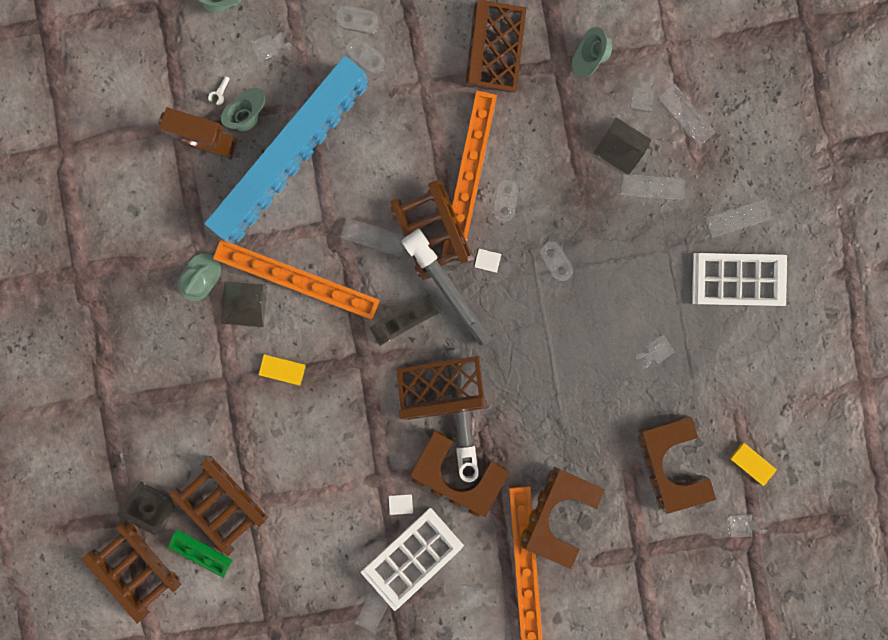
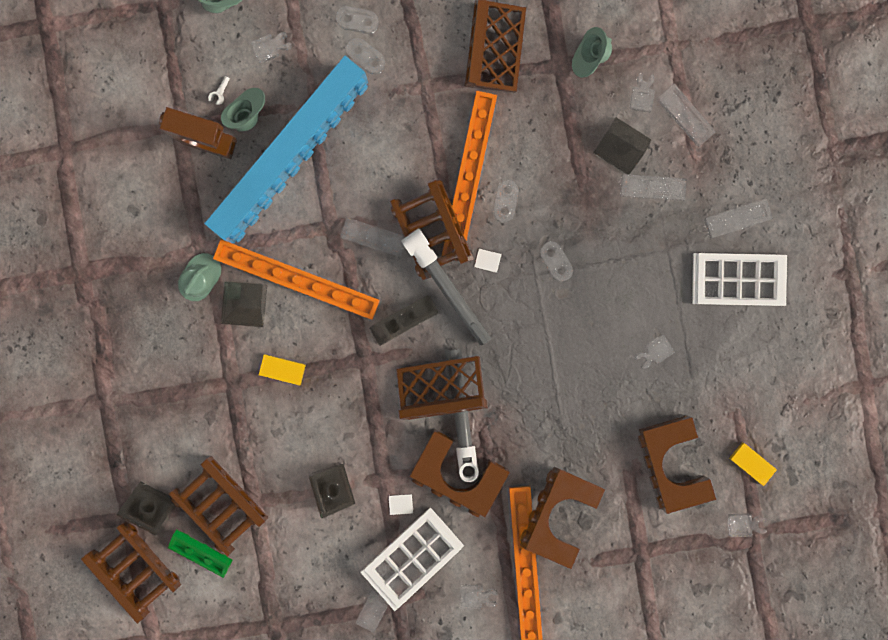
none -> clear smoke slope [309,463,355,518]

